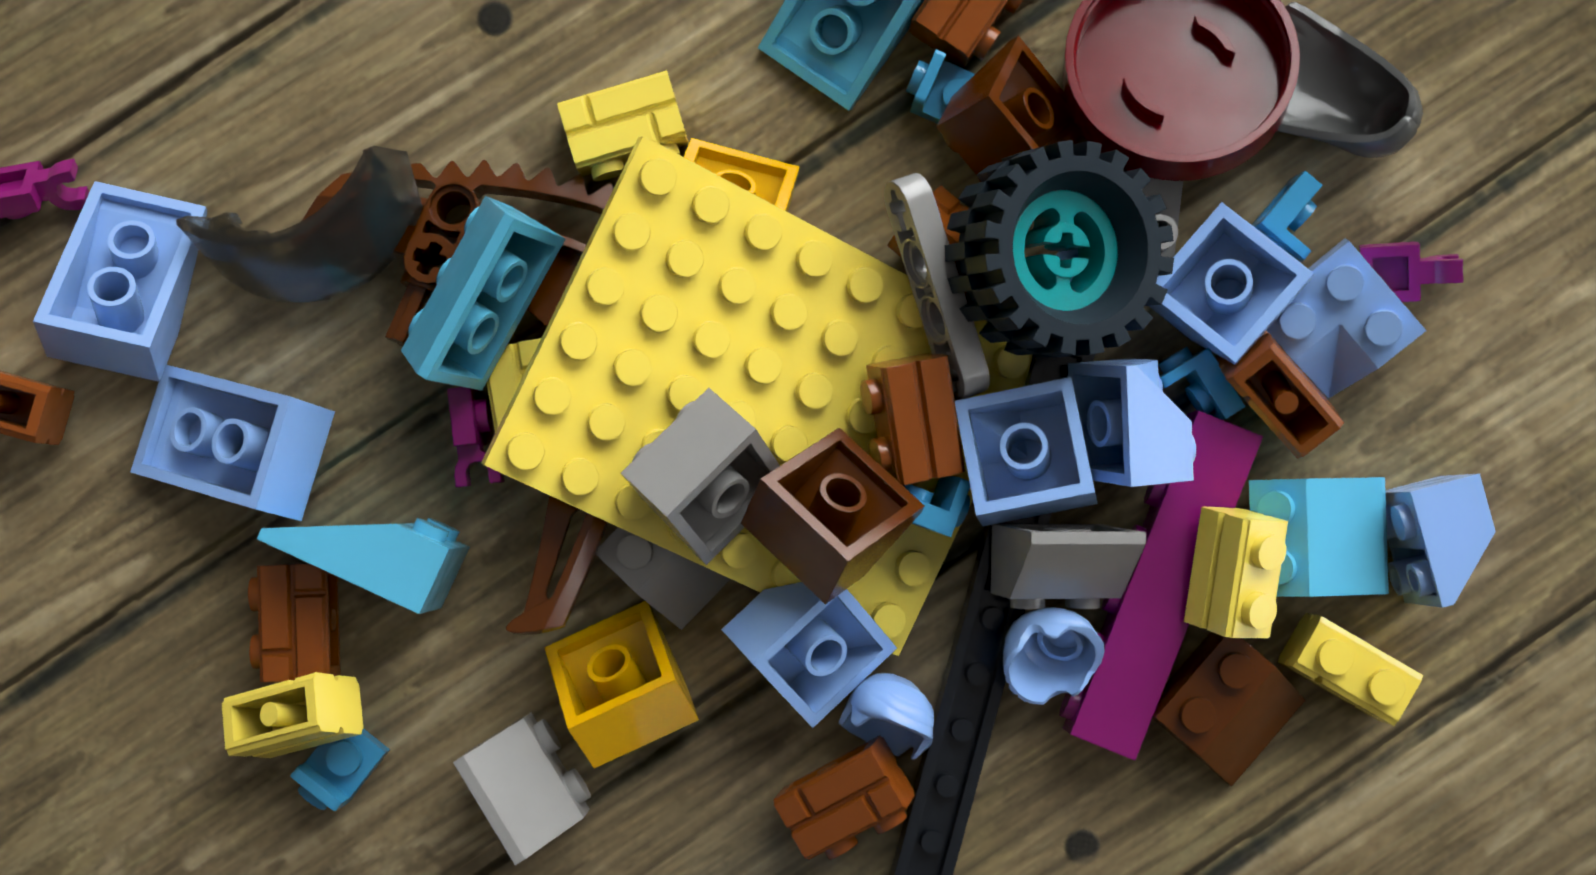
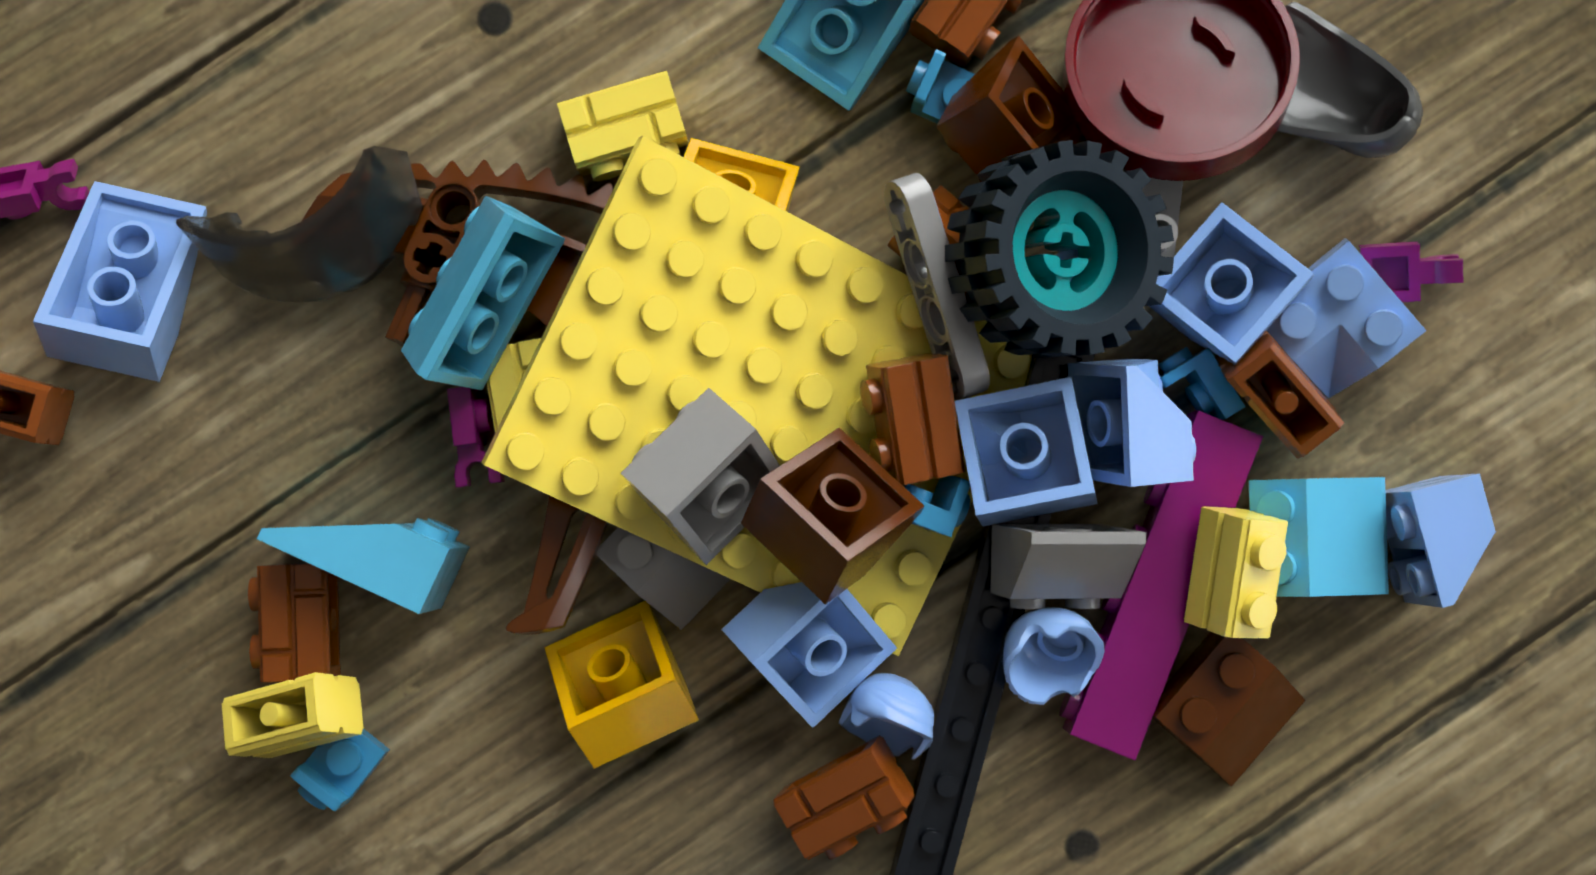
light blue slope [130,365,335,521] -> none
light grey slope [453,712,591,865] -> none
dark azure bracket [1252,171,1323,262] -> none
light yellow brick [1278,613,1423,726] -> none

